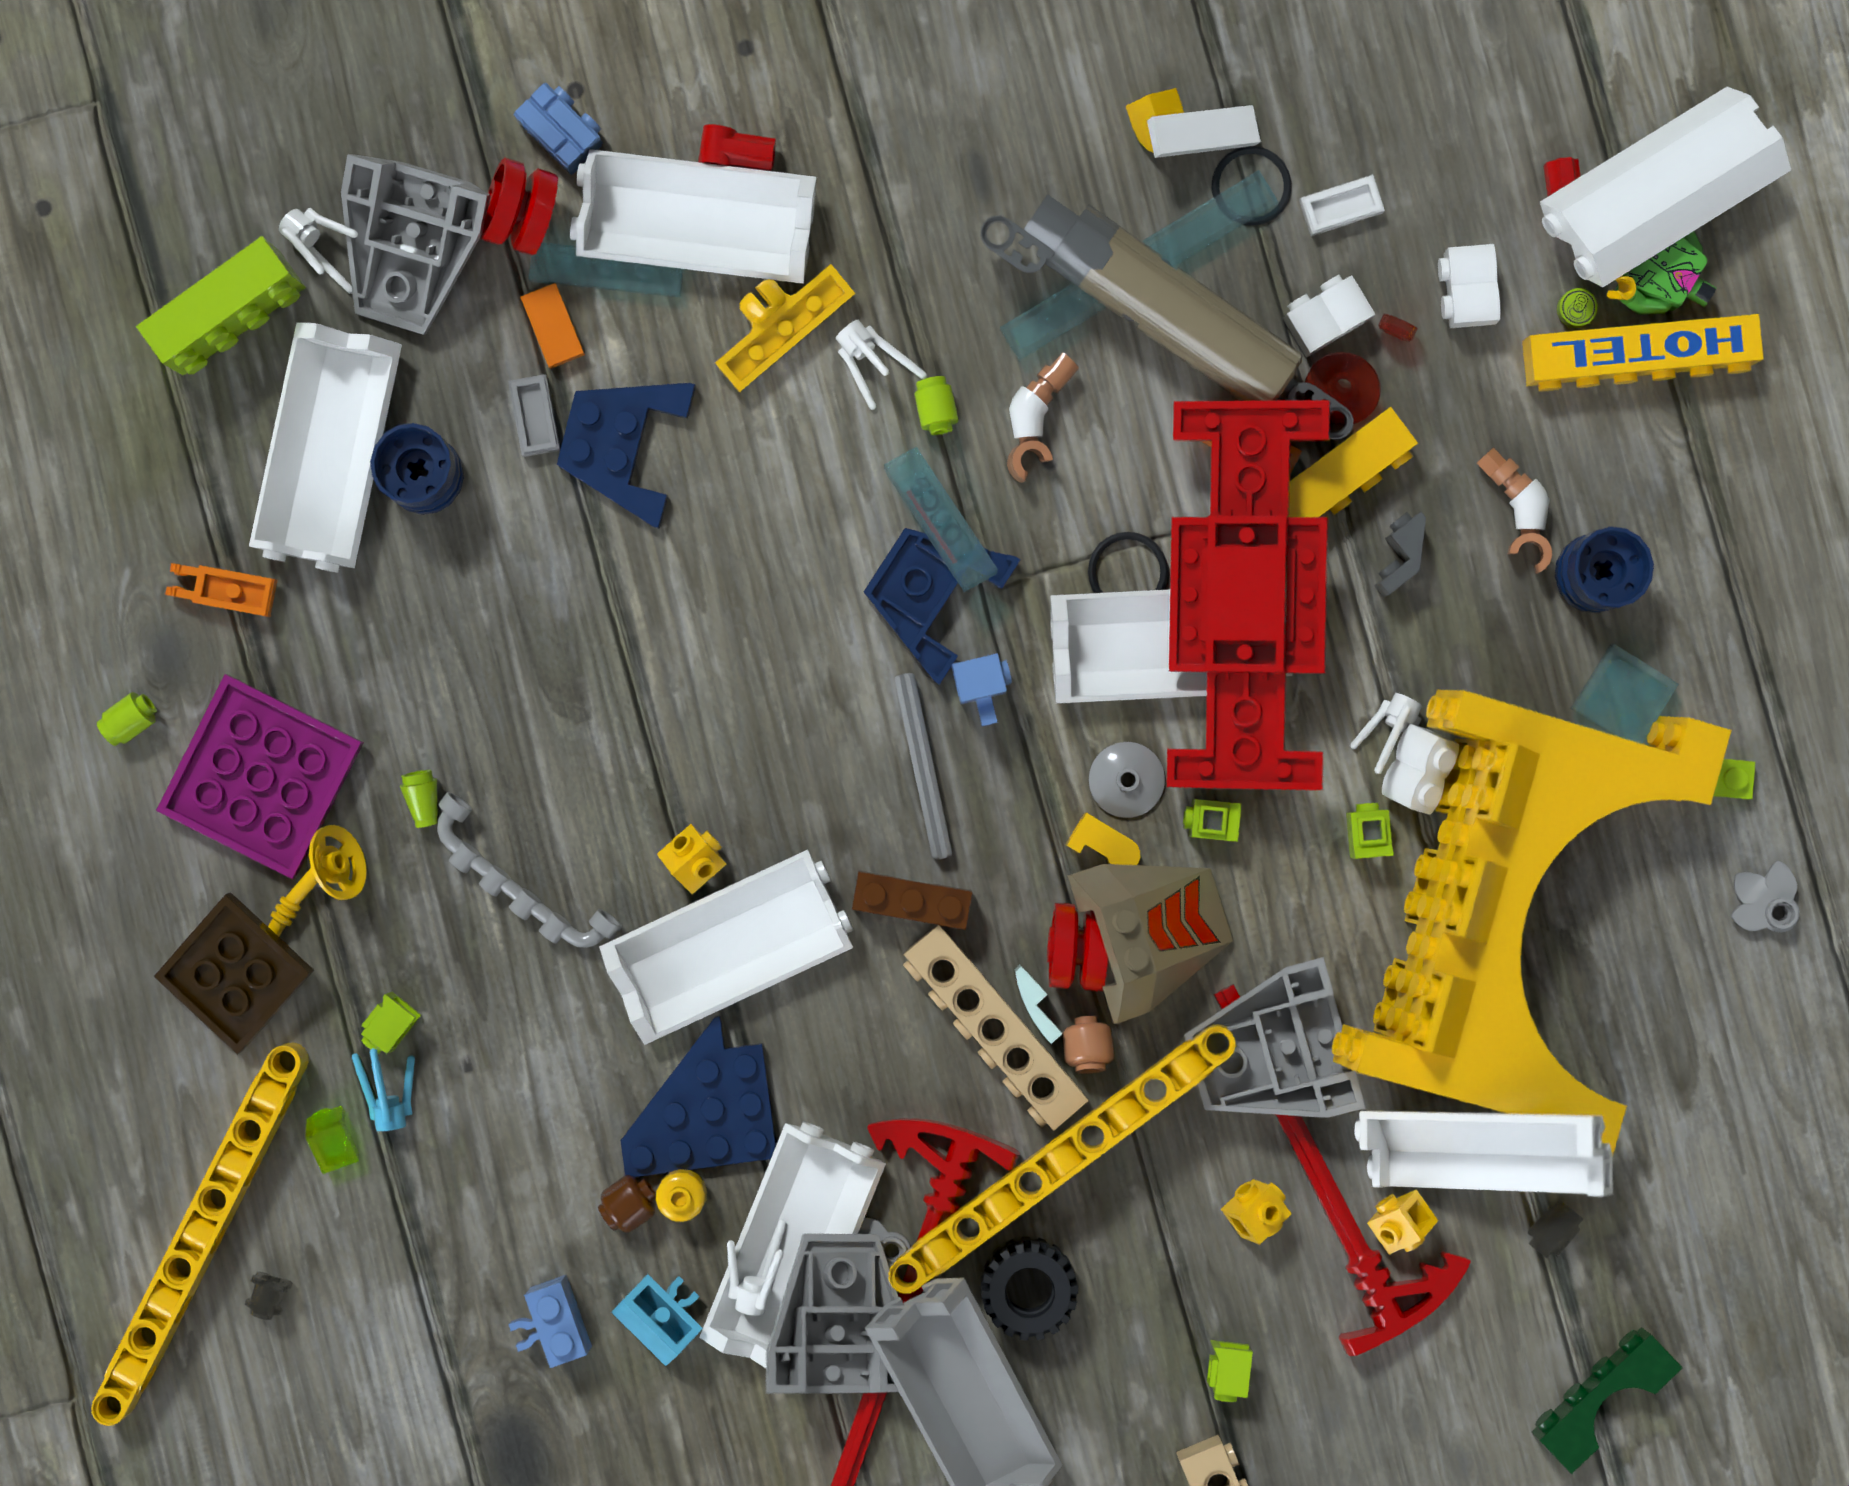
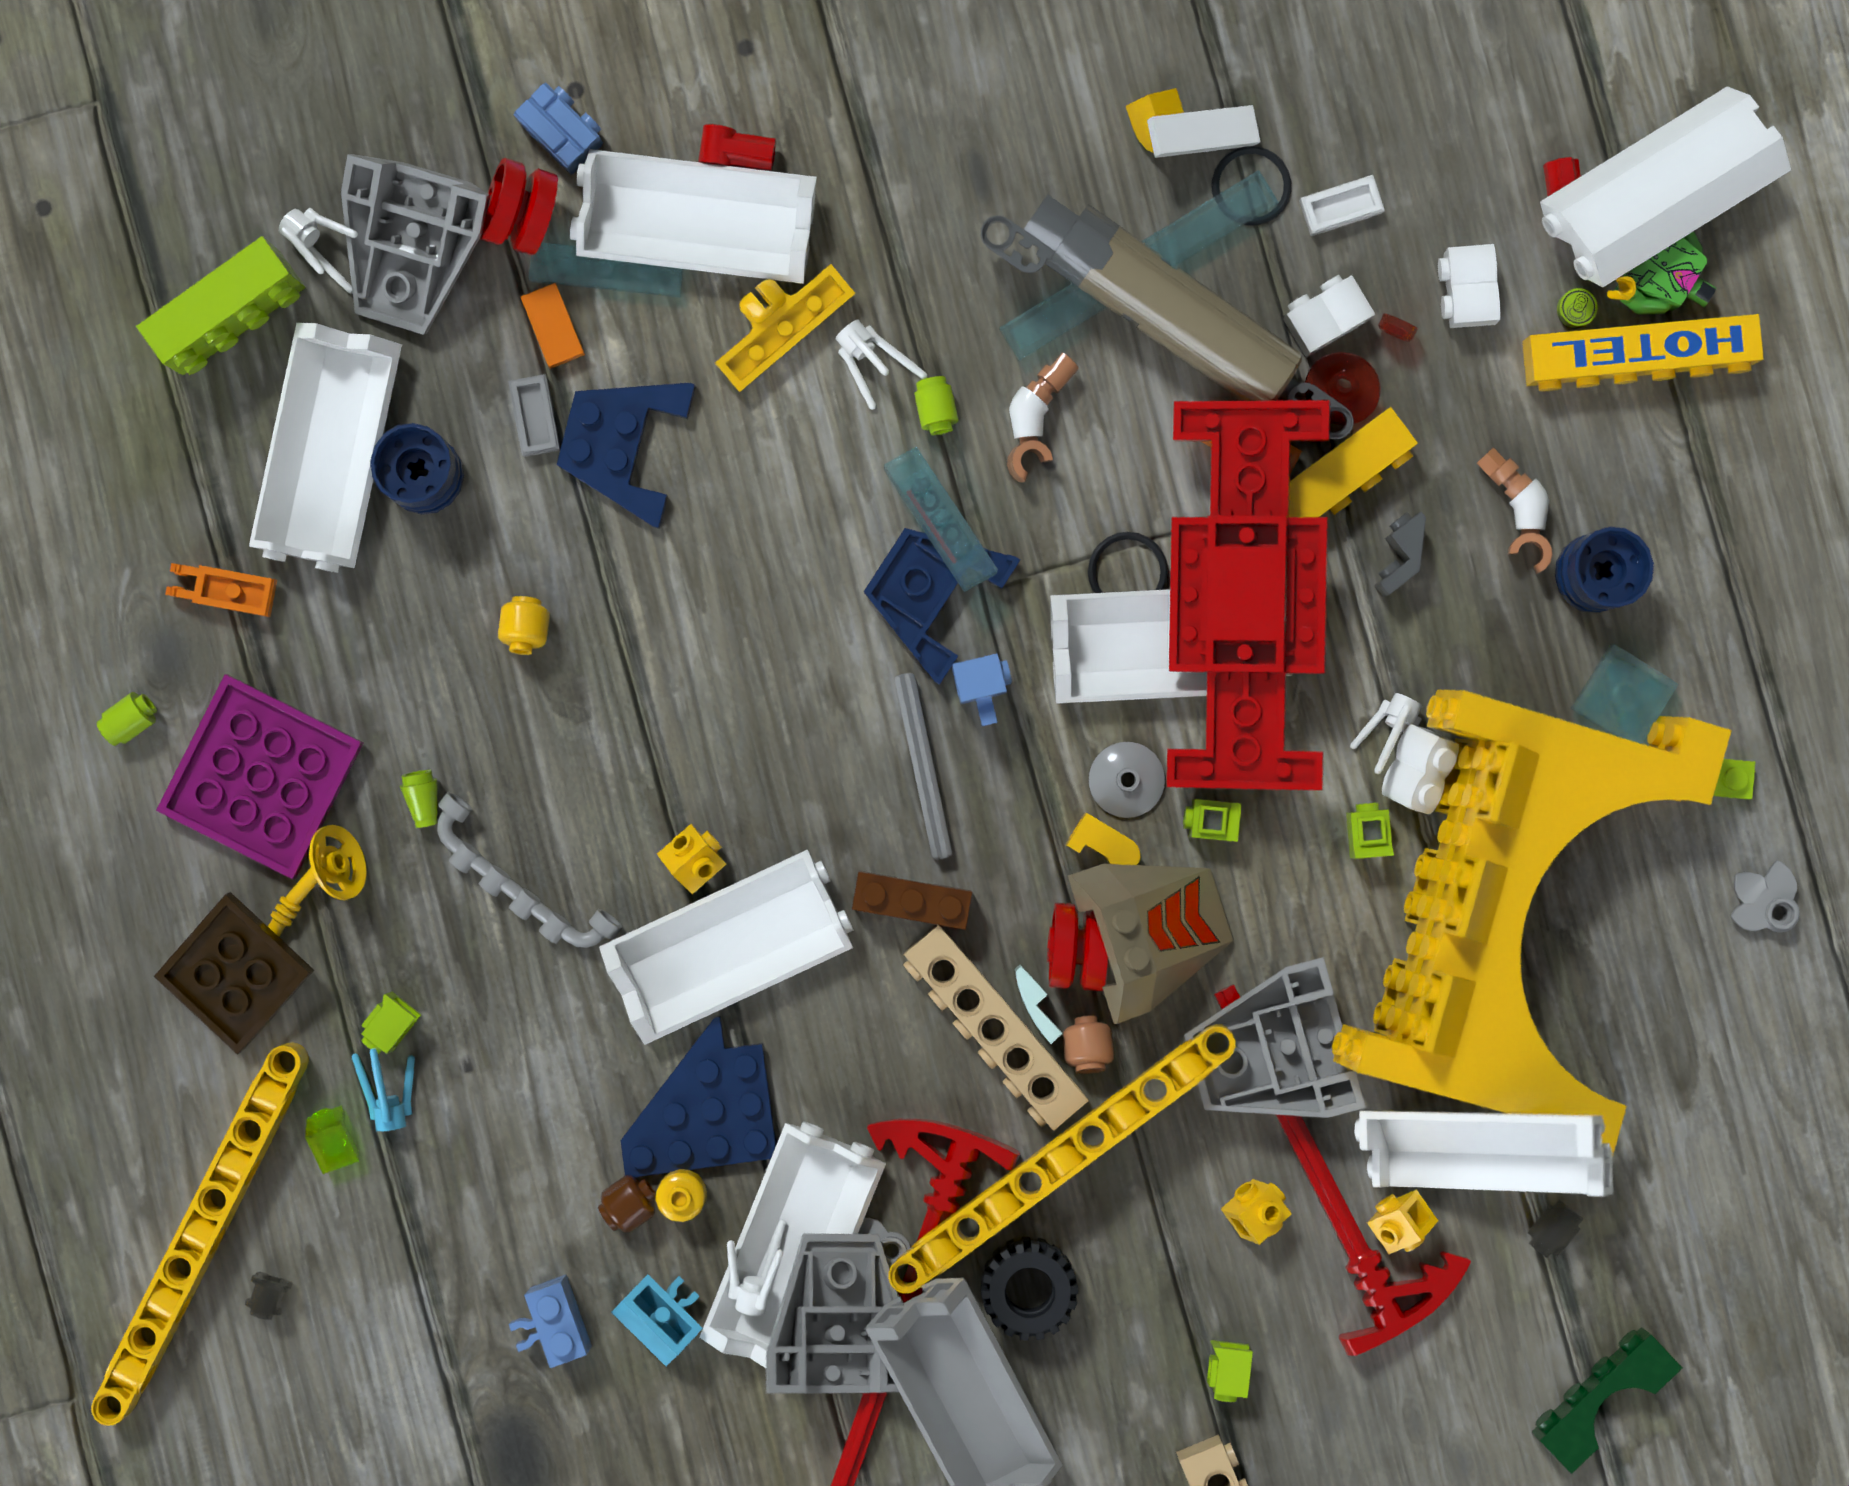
none -> yellow head [498,596,550,655]

